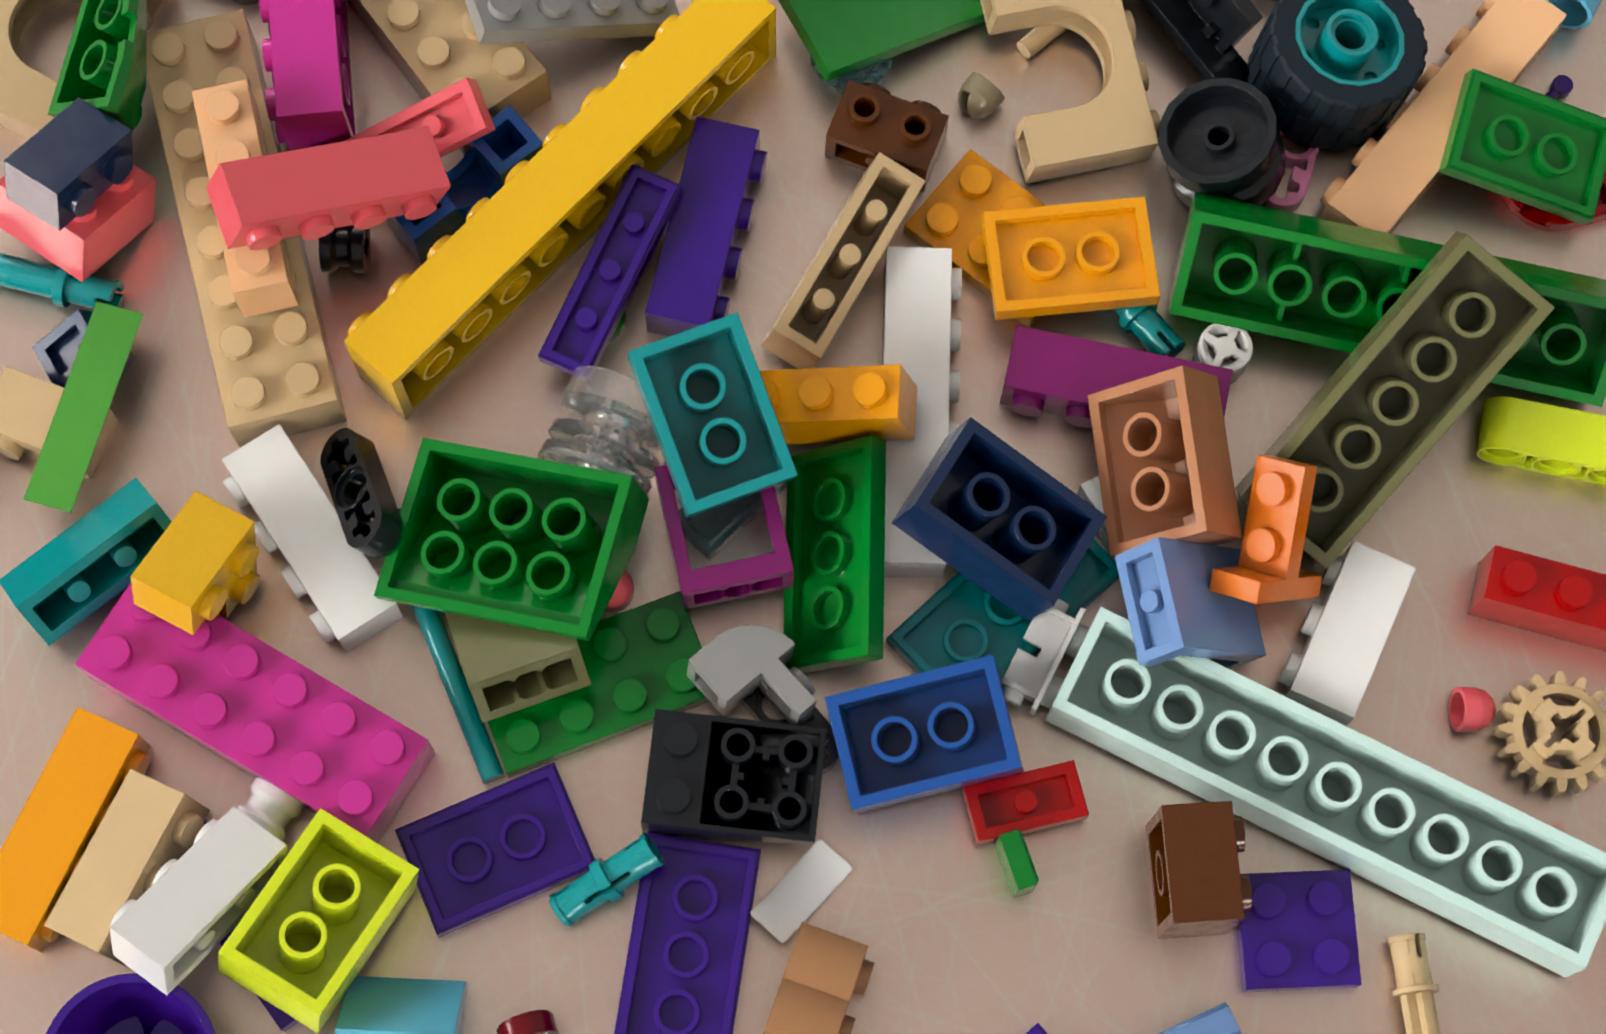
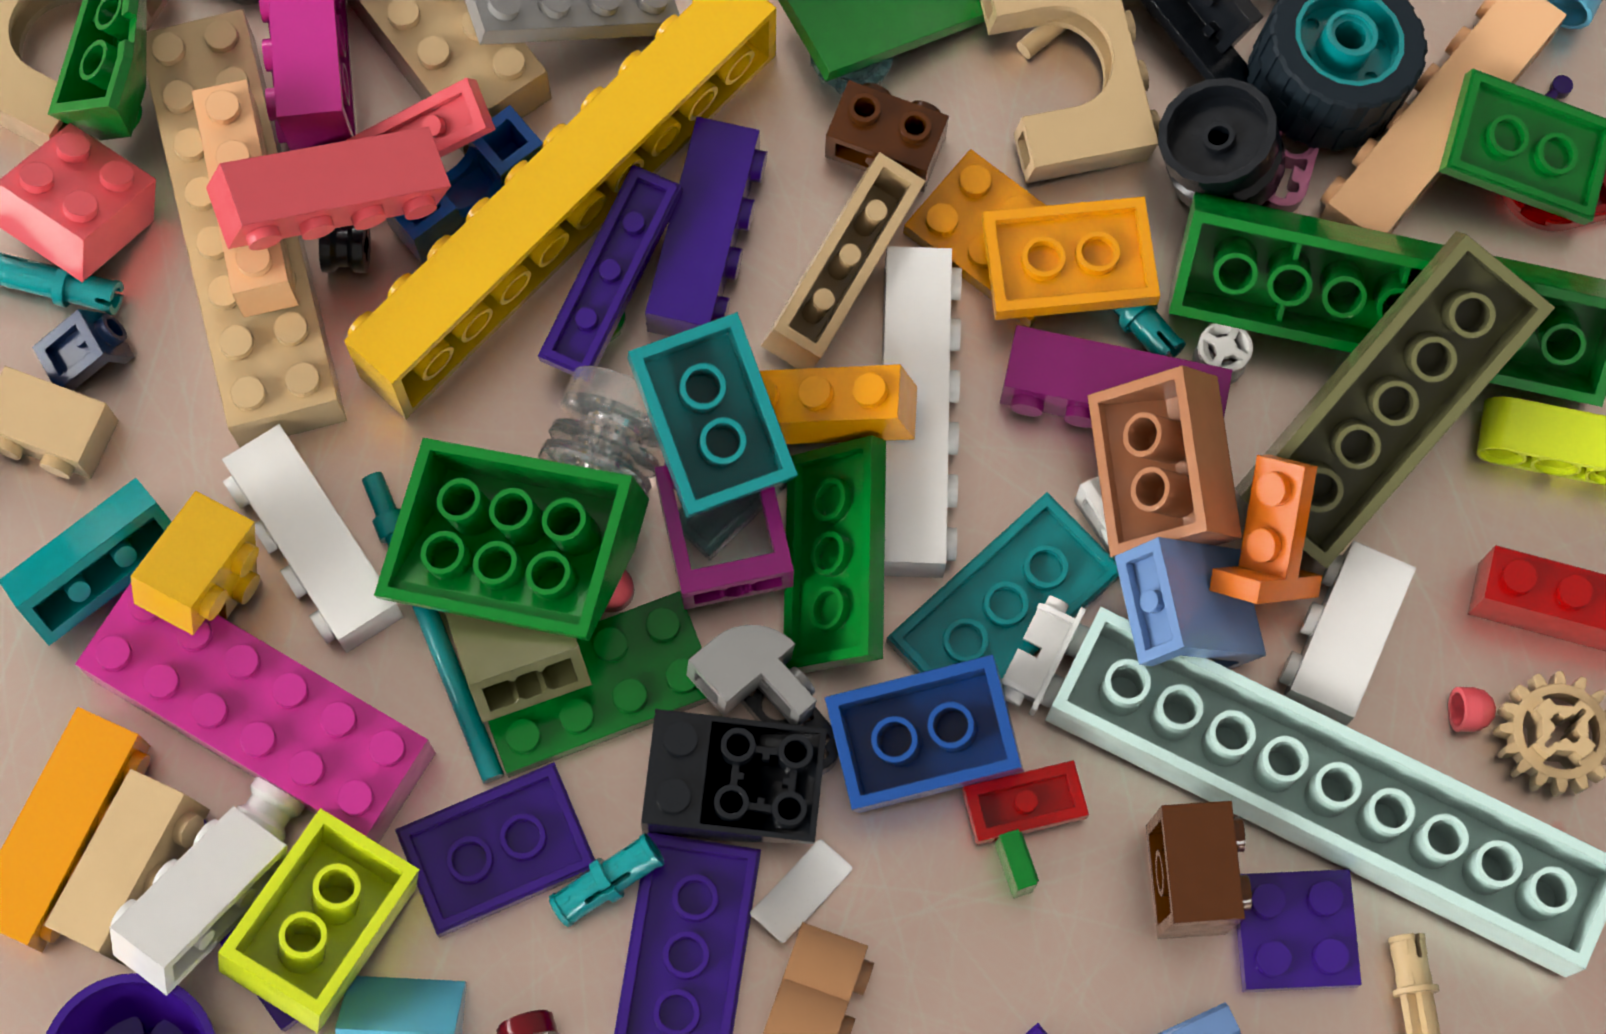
dark blue brick [4,97,134,231] -> none
bright green sticker [23,301,144,513] -> none
black beam [320,428,402,559] -> none
dark blue brick [892,417,1107,621] -> none
dark tan hinge [958,72,1005,119] -> none

